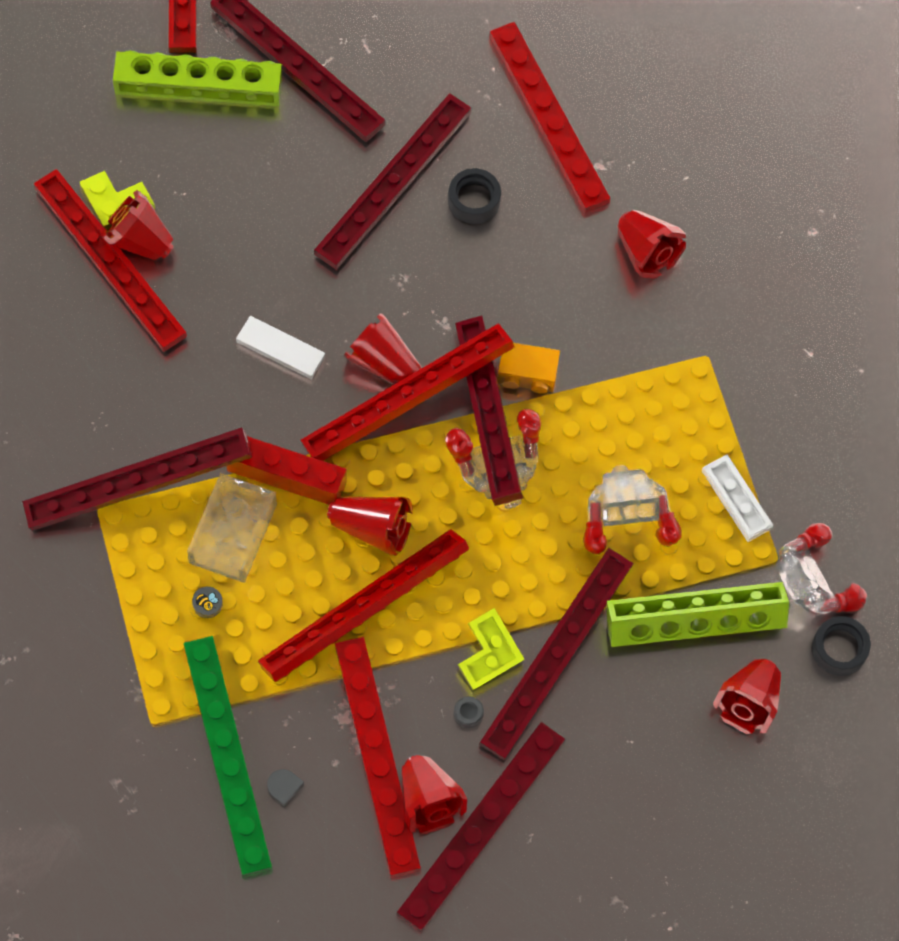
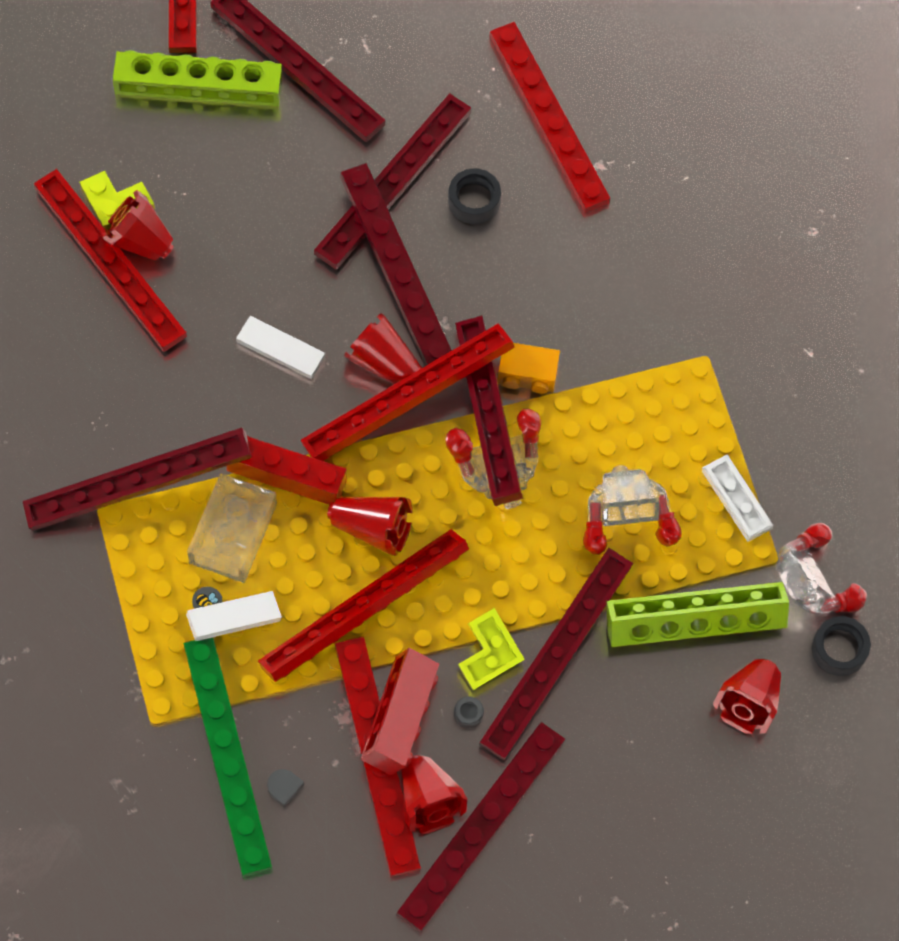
red cone [617,210,686,279] -> none
none -> white tile [186,591,282,641]
none -> dark red plate [340,163,452,366]
none -> brick [361,648,439,776]

